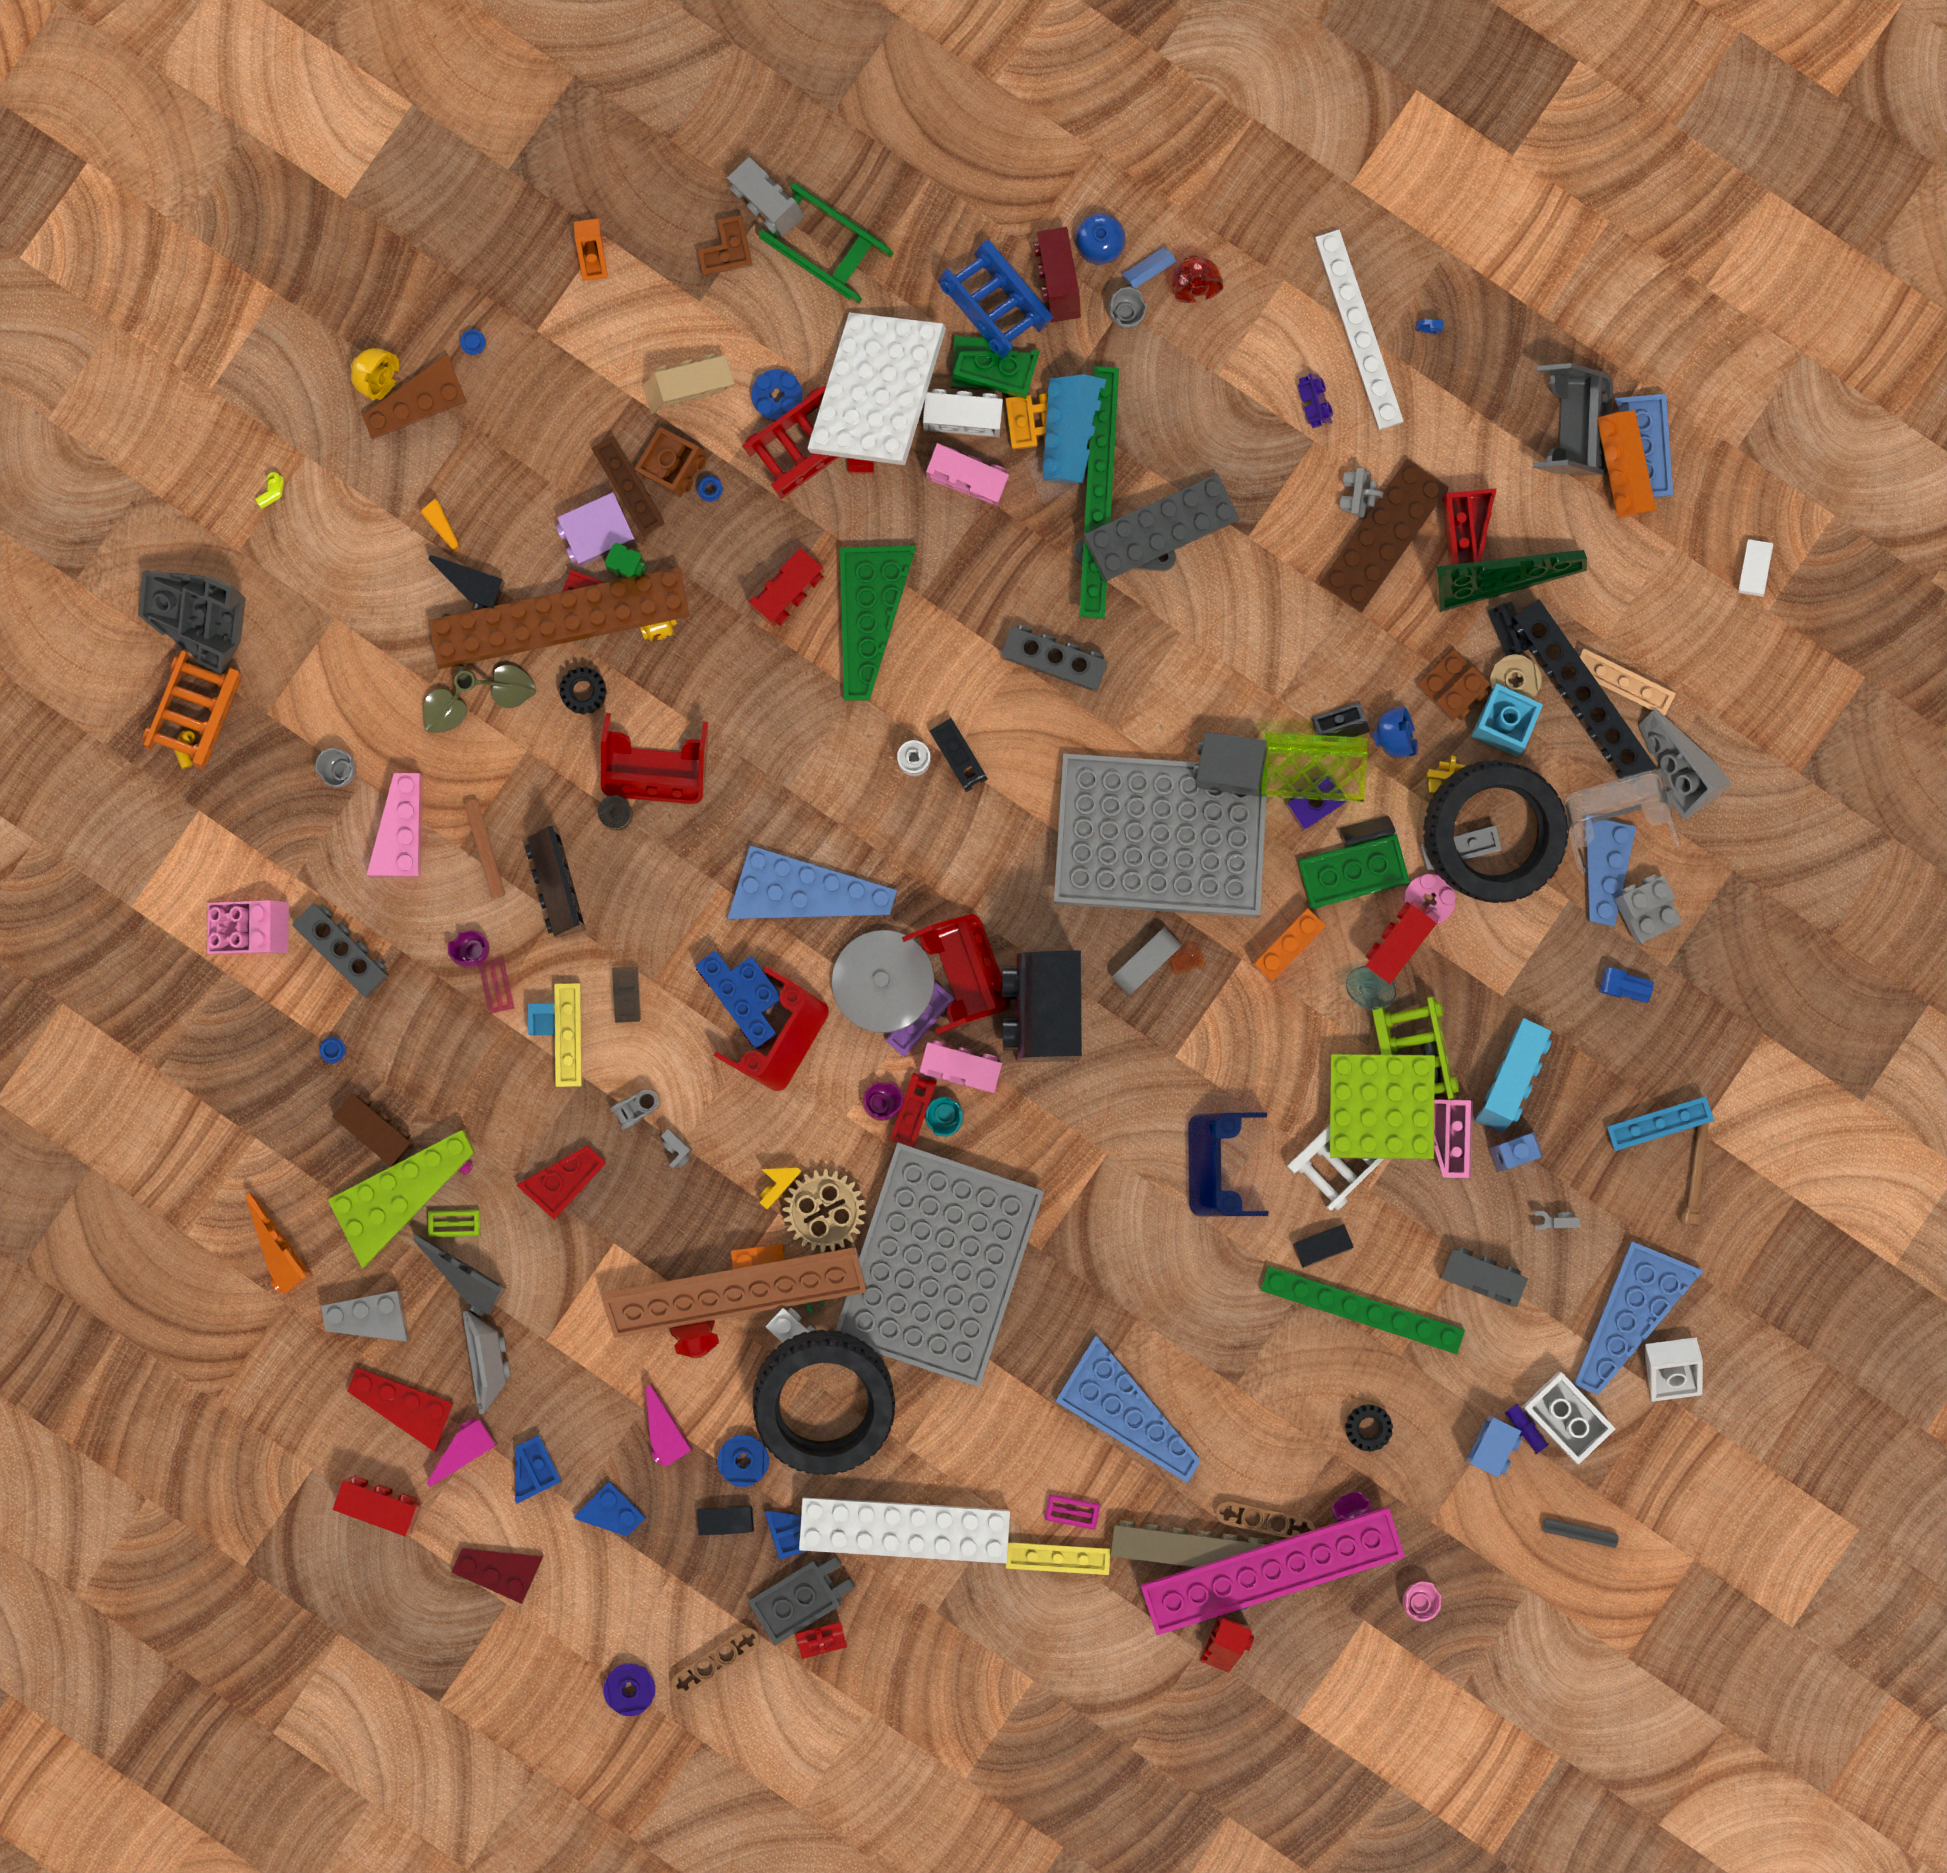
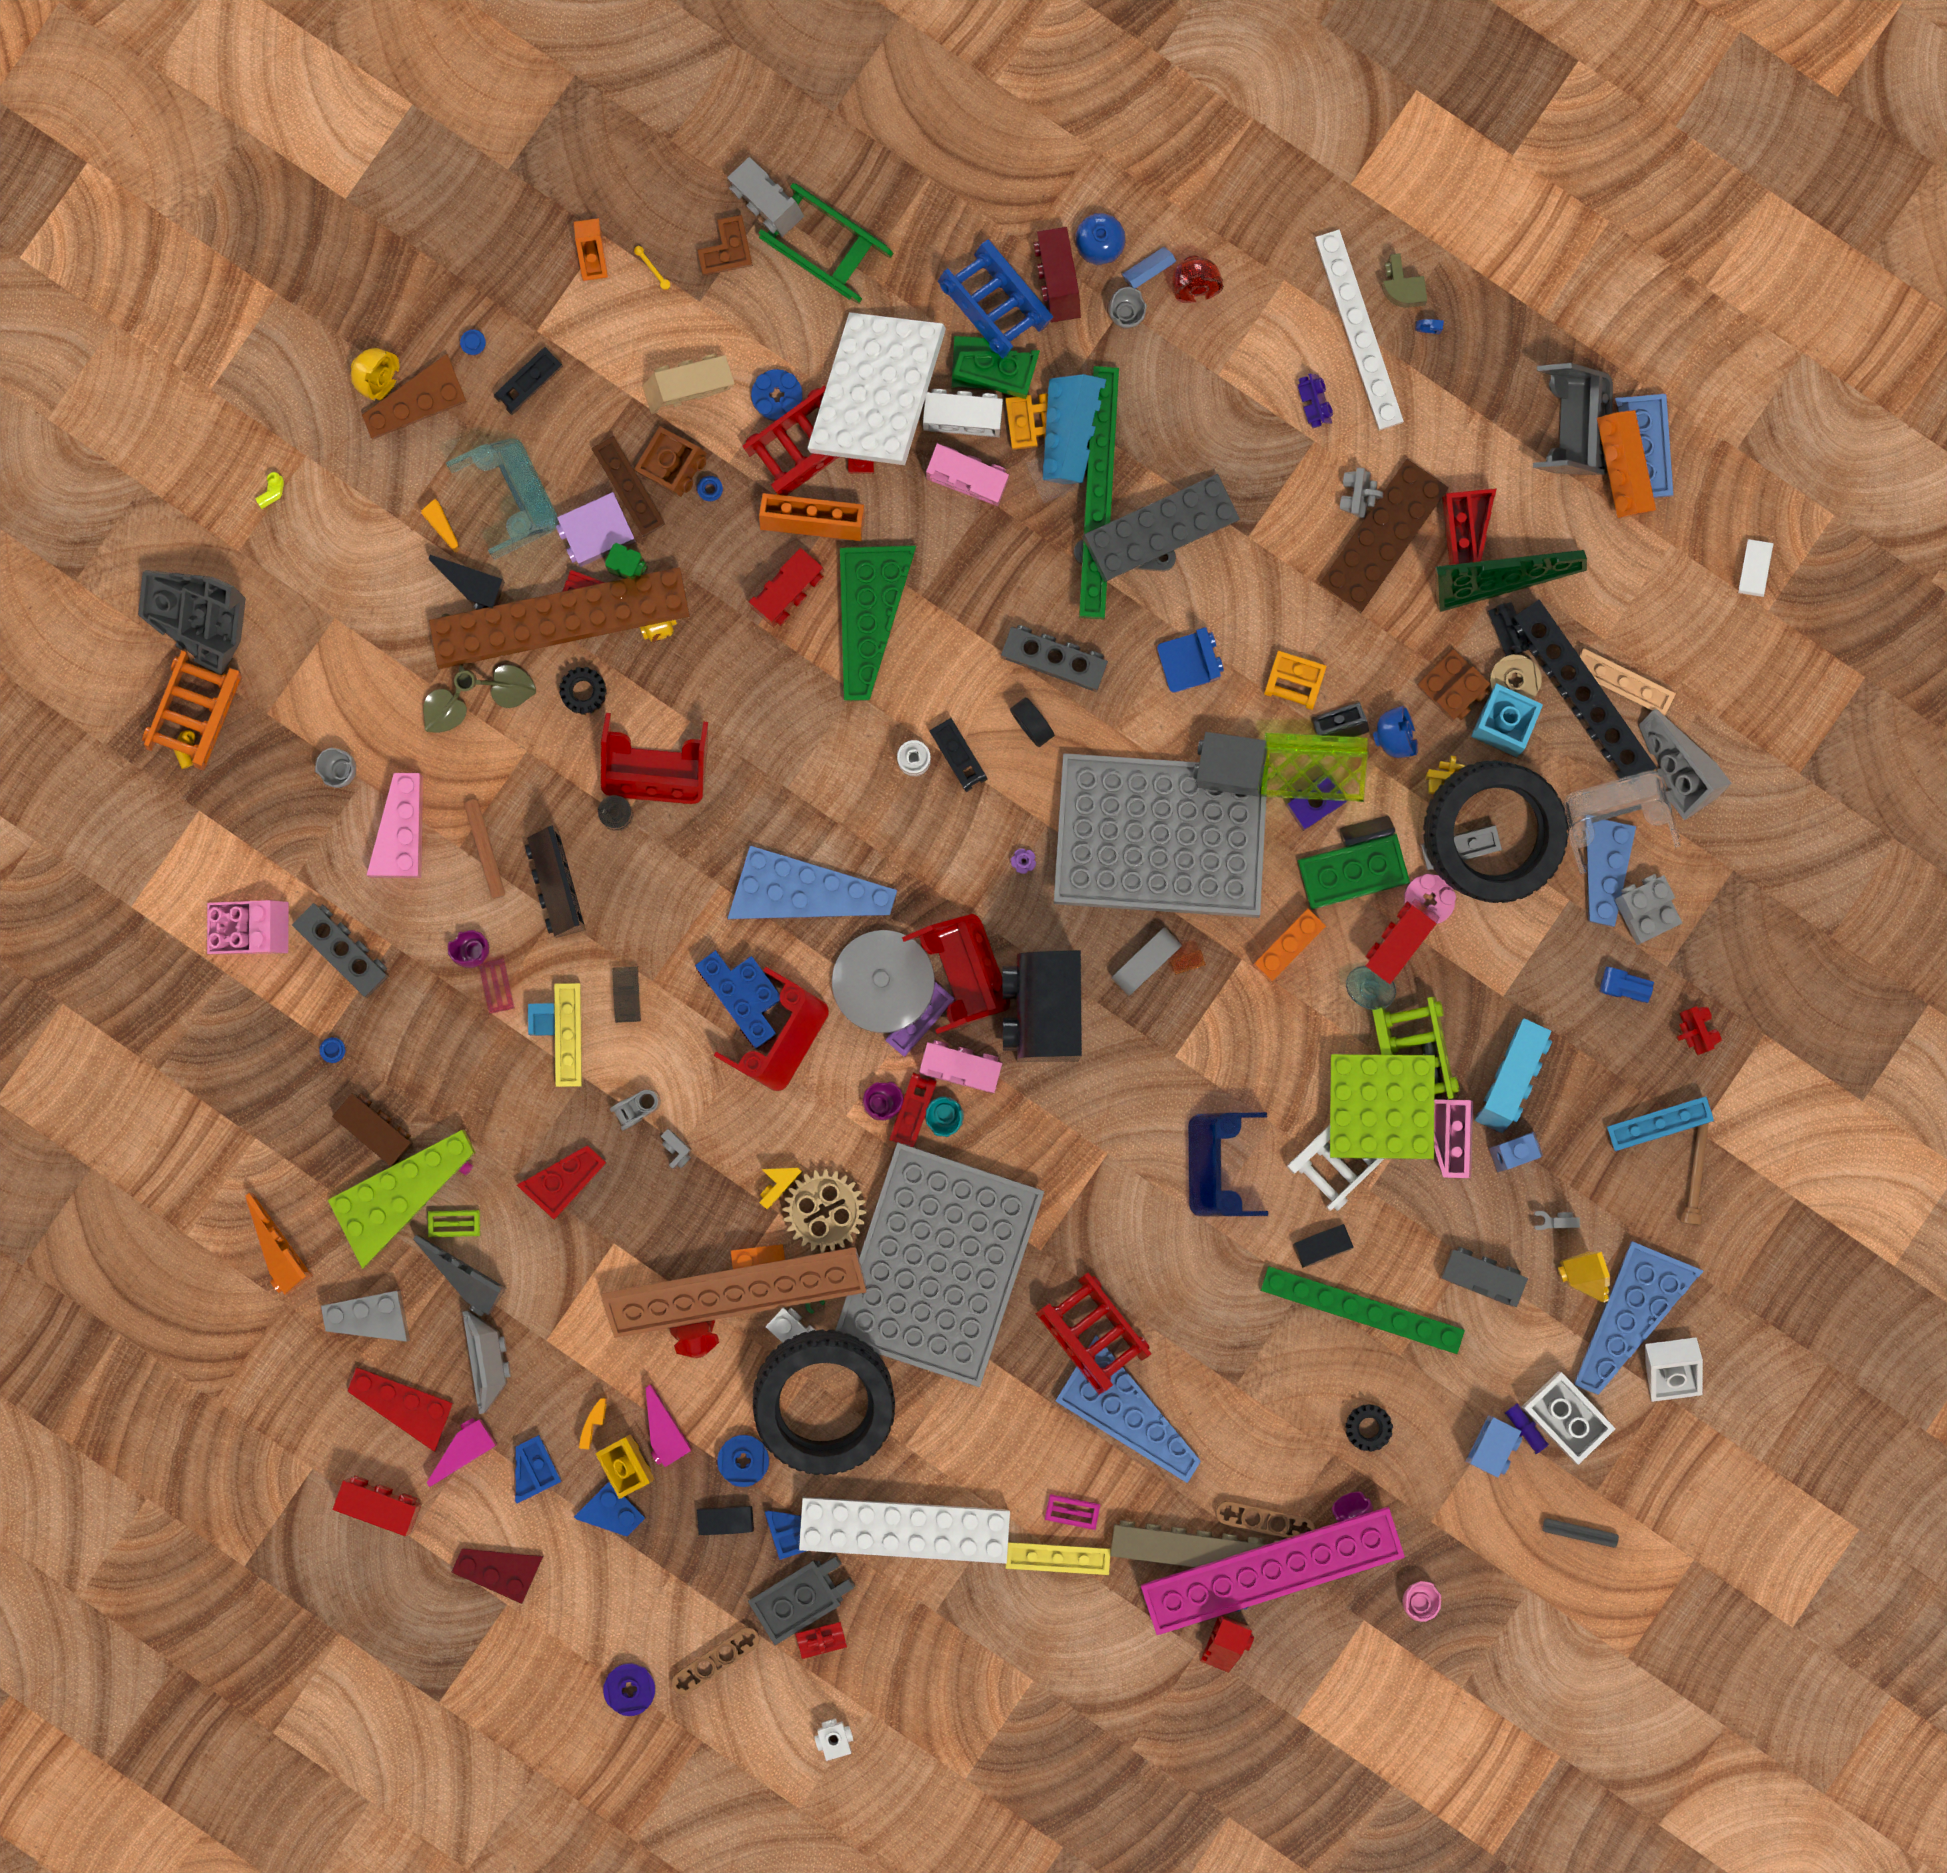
none -> clear light blue windscreen [446,438,559,560]
none -> black plate [494,347,563,415]
none -> light orange slope [579,1398,607,1450]
none -> yellow slope [595,1434,655,1499]
none -> yellow hinge [634,246,671,290]
none -> orange brick [759,493,865,541]
none -> white brick [814,1719,854,1761]
none -> black tyre [1010,697,1055,747]
none -> medium lavender plate [1011,848,1036,874]
none -> red fence [1035,1273,1152,1395]
none -> blue bracket [1157,627,1224,693]
none -> light orange plate [1264,650,1327,710]
none -> olive brick [1382,253,1427,308]
none -> yellow wedge [1558,1251,1610,1302]
none -> red hips [1676,1006,1722,1056]

